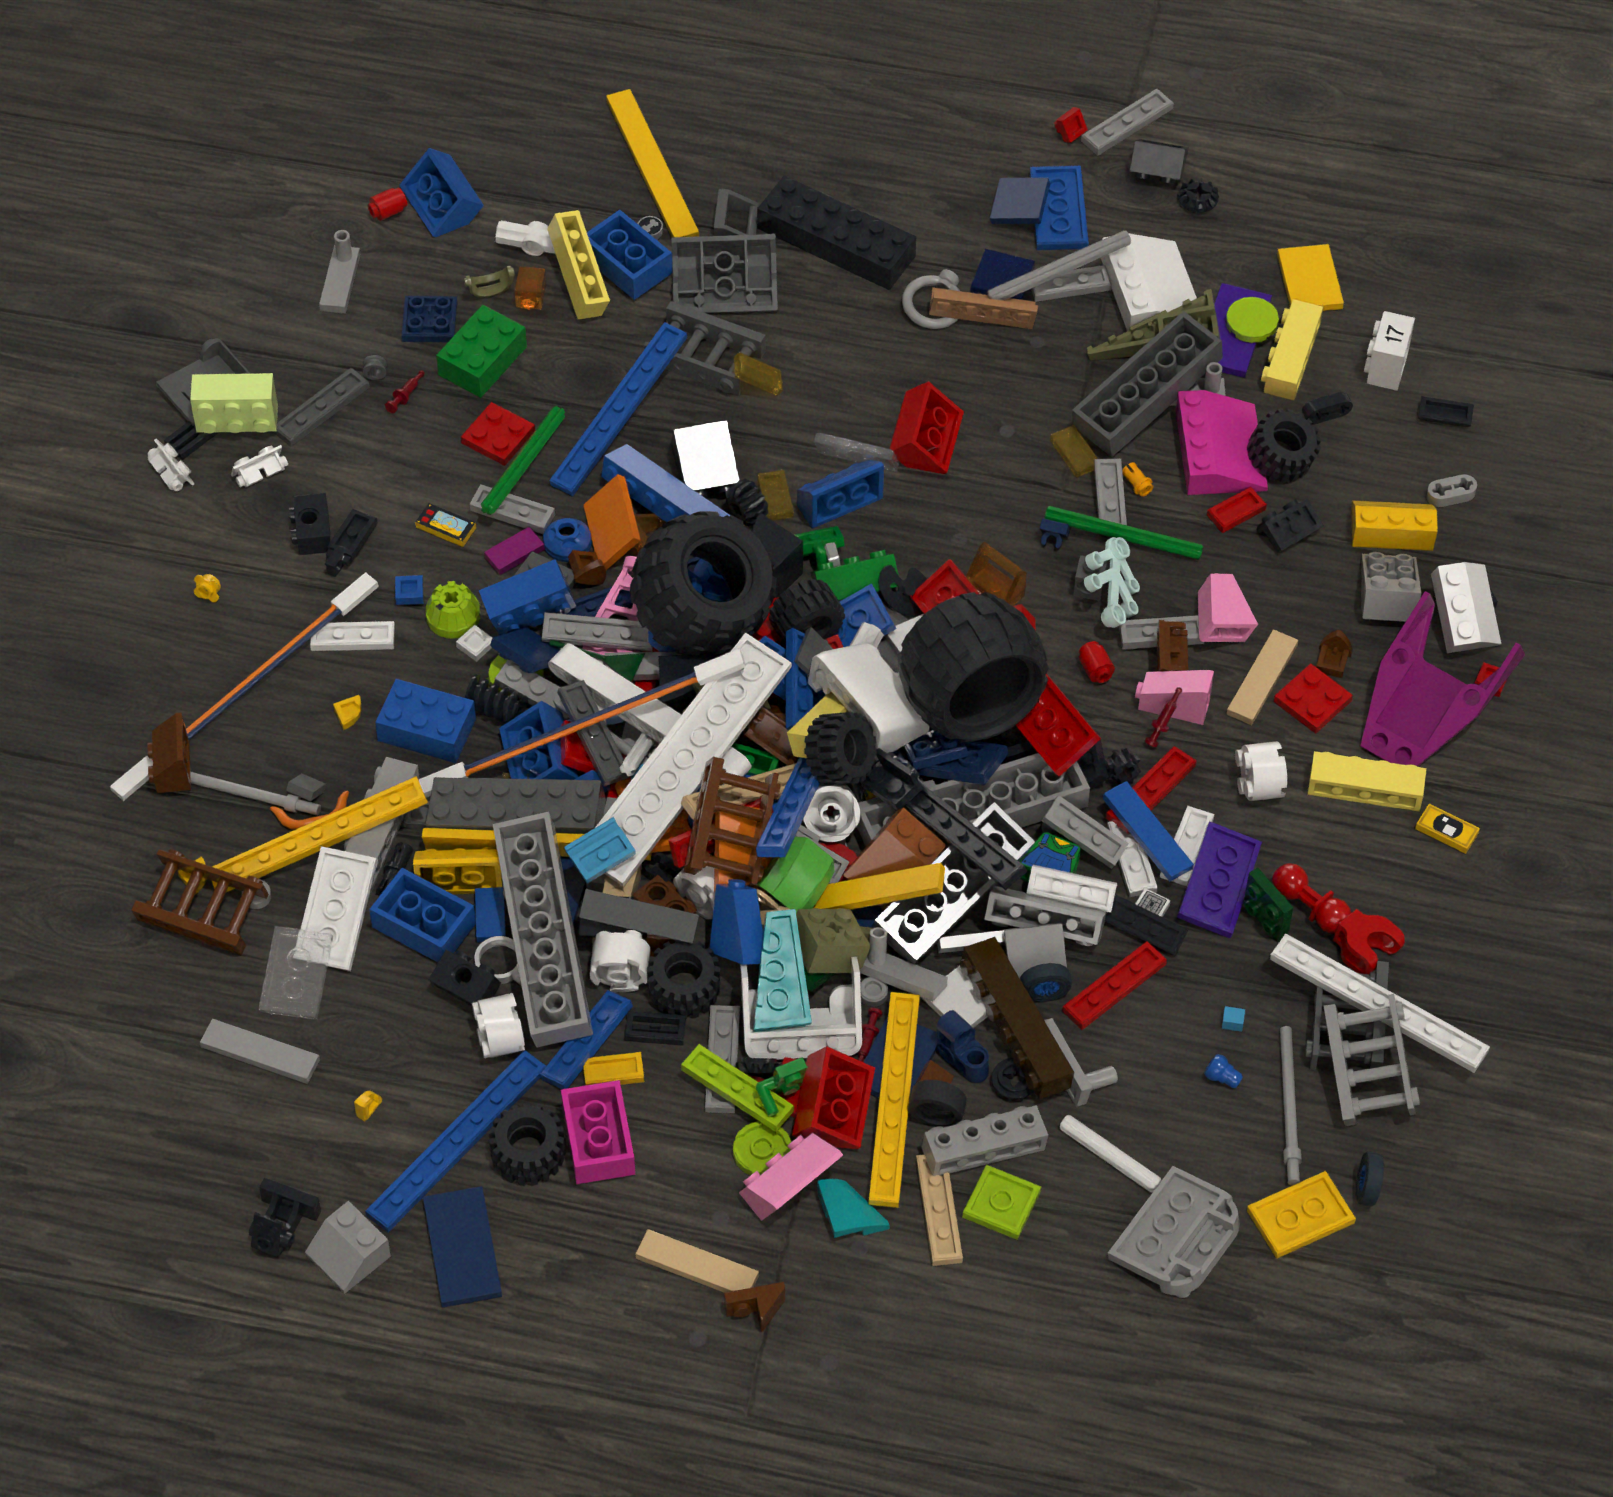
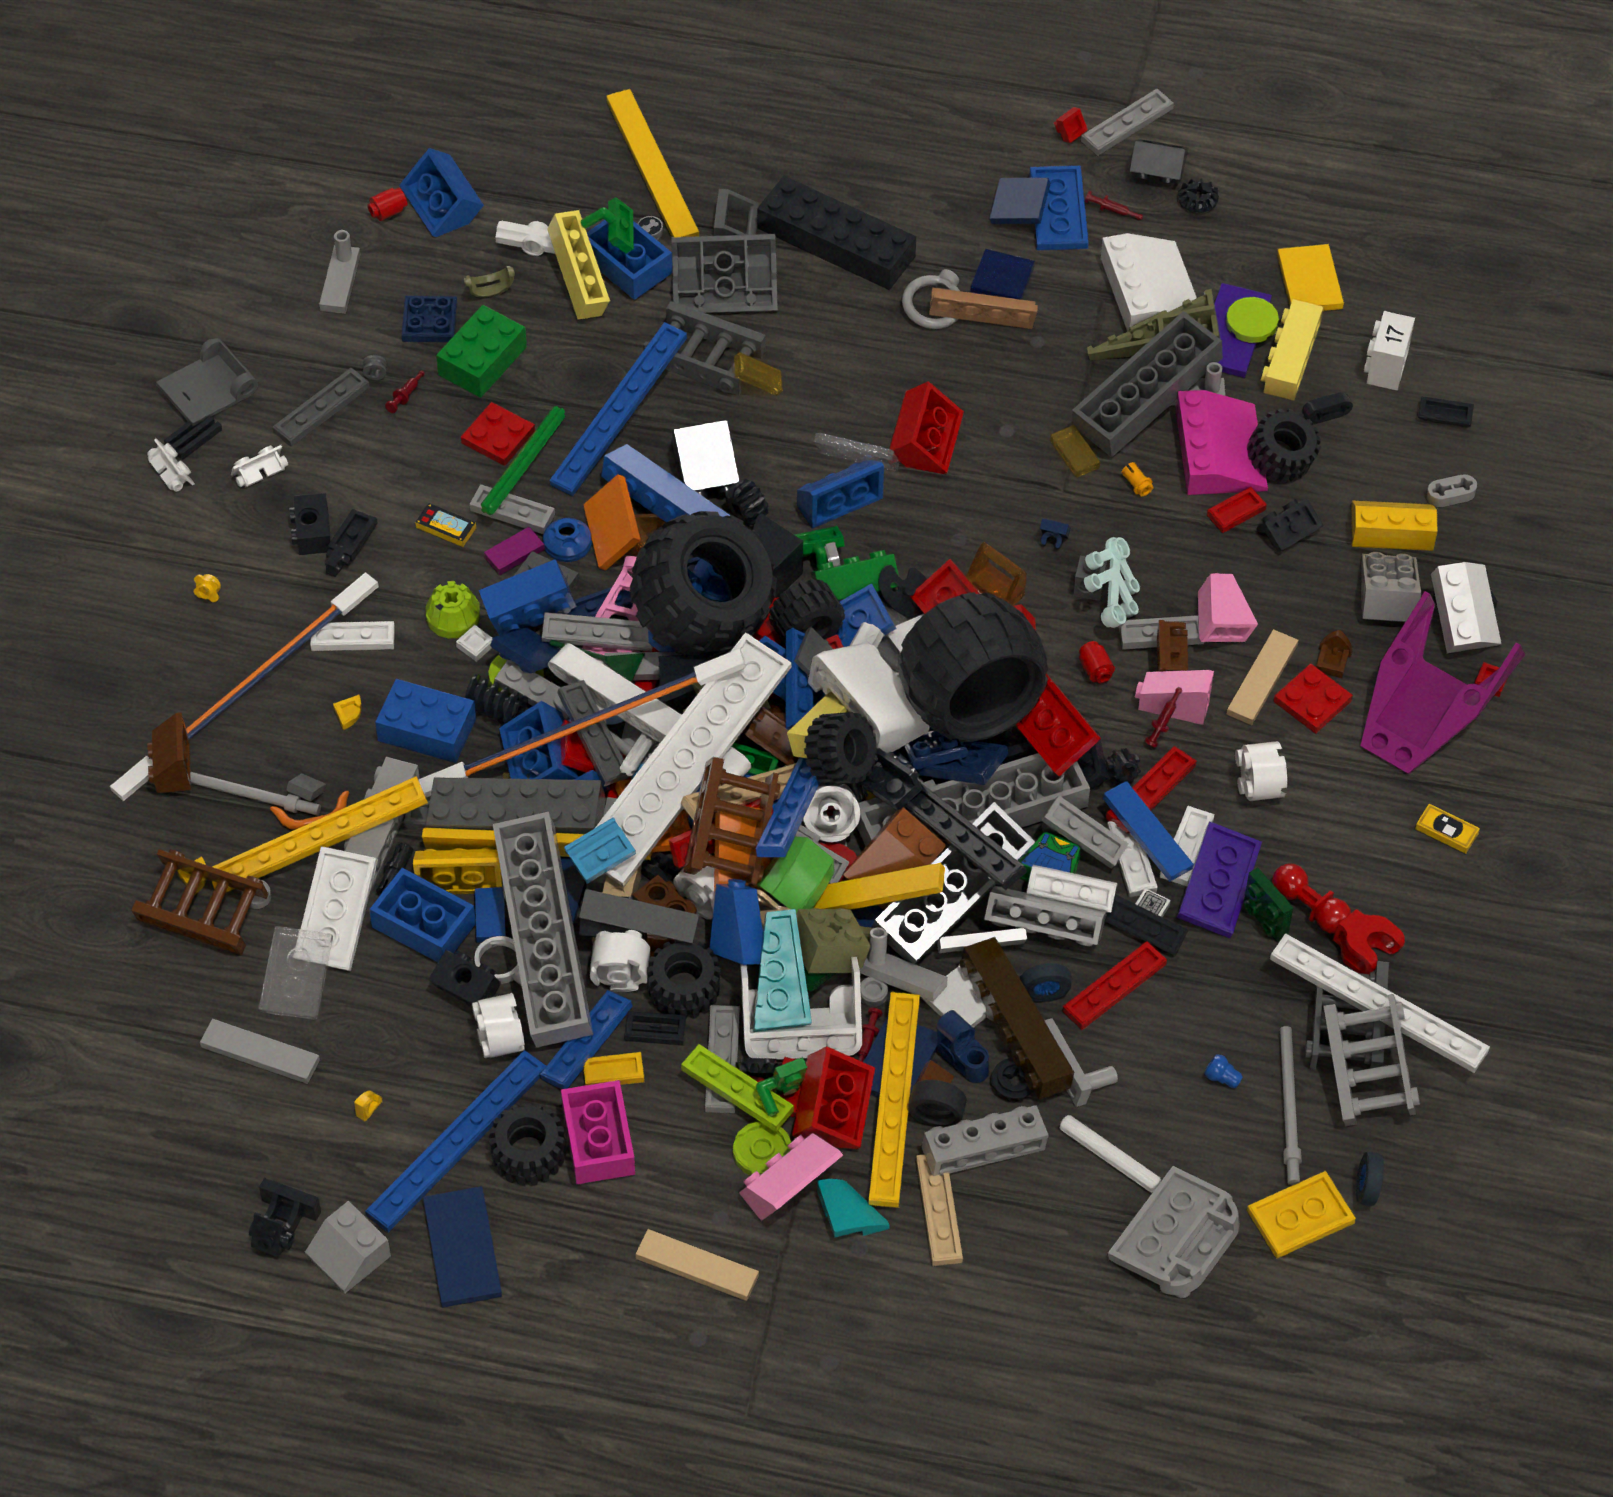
yellowish green brick [190,373,278,433] -> none
blue plate [395,575,424,605] -> none
clear orange brick [515,266,546,309] -> none
reddish brown tile [568,550,606,585] -> none
reddish brown slope [724,1282,785,1332] -> none
clear yellow tile [758,470,794,521] -> none
lime tile [962,1165,1041,1240] -> none
light grey axle [988,231,1131,301] -> none
light grey tile [1004,923,1067,978] -> none
light grey tile [1031,265,1111,302] -> none
green axle [1045,506,1203,559] -> none
light grey tile [1094,458,1127,525] -> none
dark azure piece [1222,1006,1245,1032] -> none
light yellow brick [1308,751,1426,812] -> none
none -> green plate [581,197,634,254]
none -> dark red piece [1085,190,1143,220]

